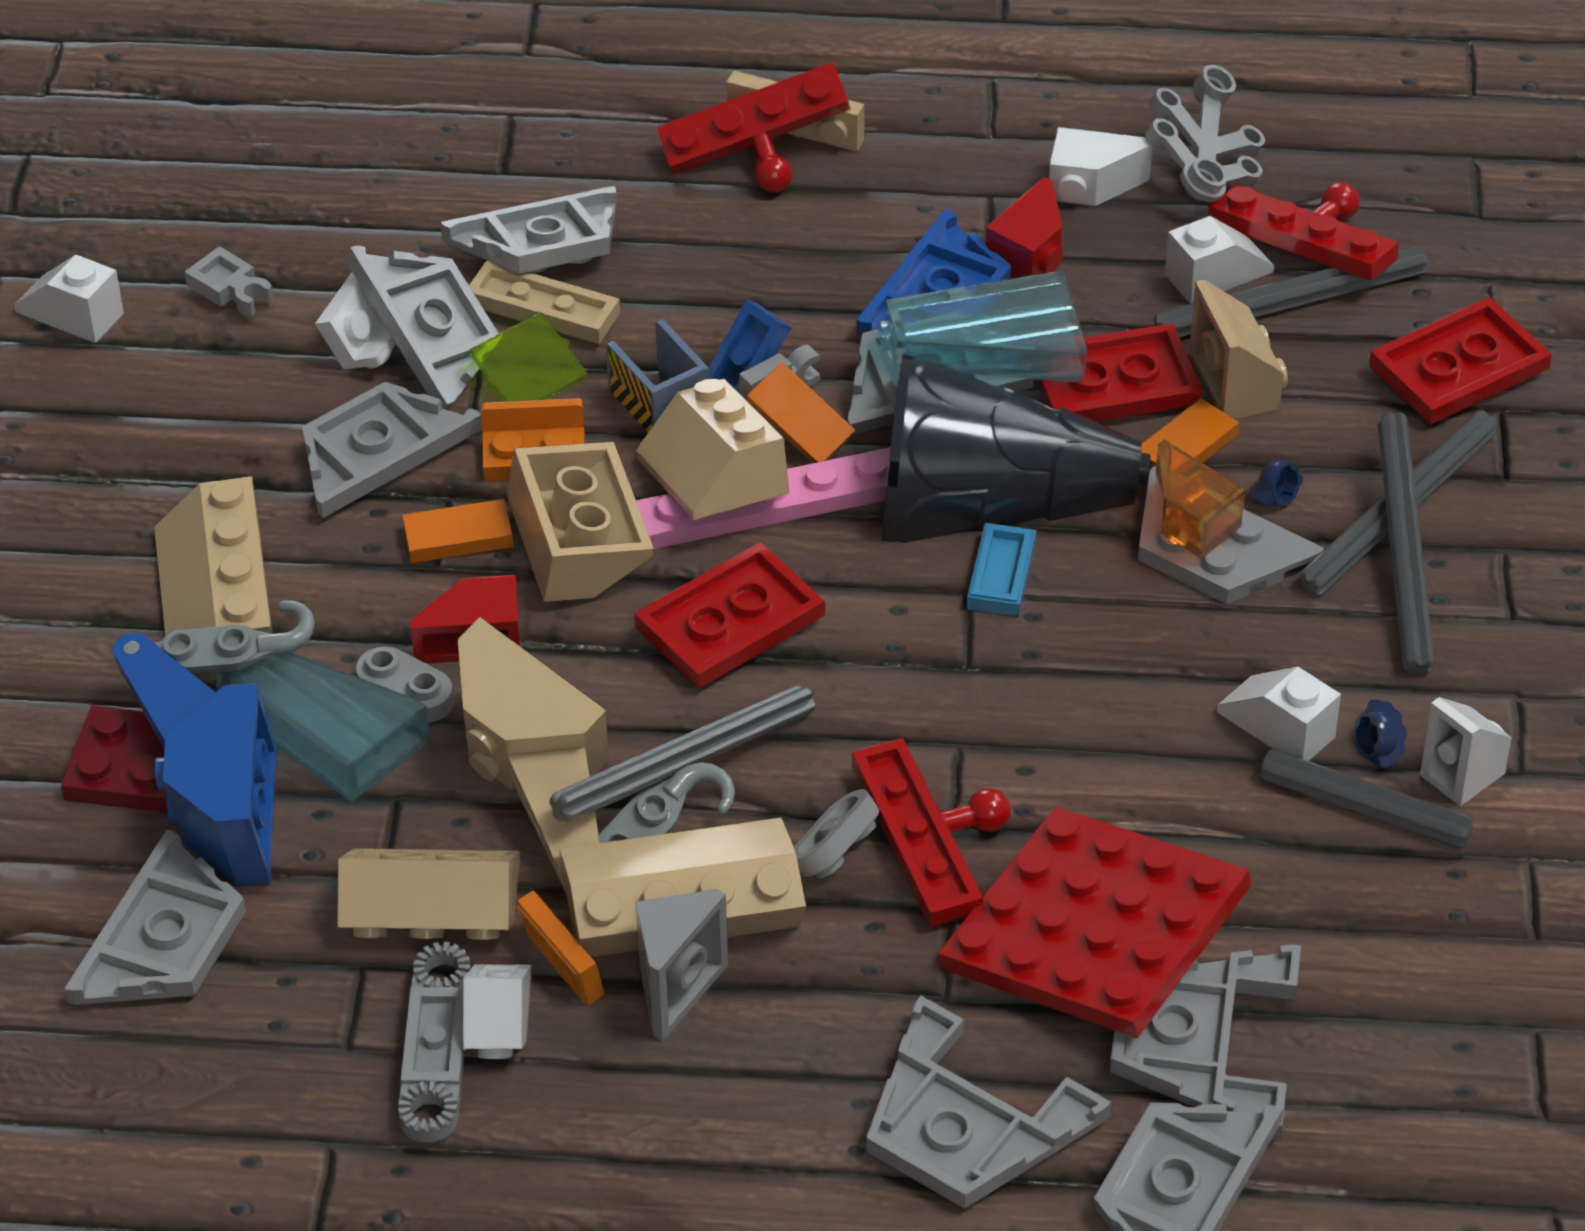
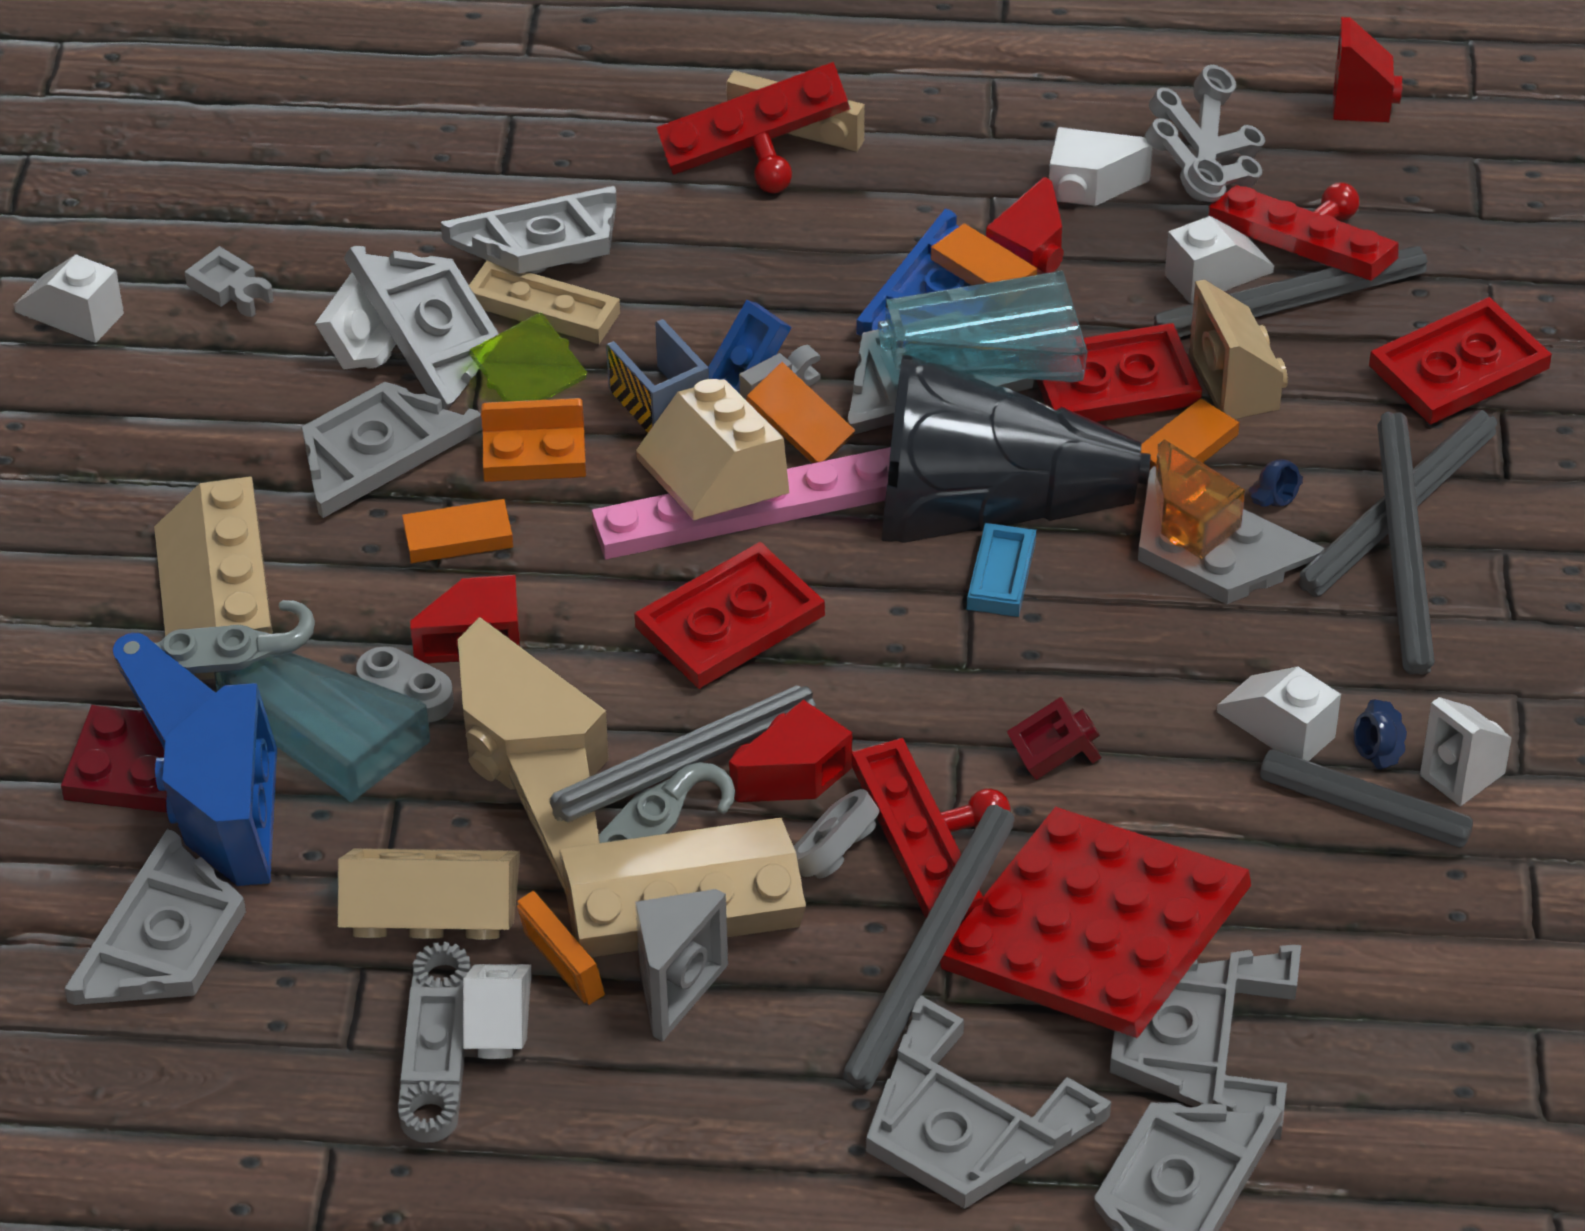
tan slope [506,442,654,602] -> none
none -> red slope [729,699,852,802]
none -> dark grey axle [843,805,1015,1090]
none -> orange tile [931,223,1037,305]
none -> dark red bracket [1006,697,1102,780]
none -> red slope [1333,17,1402,123]

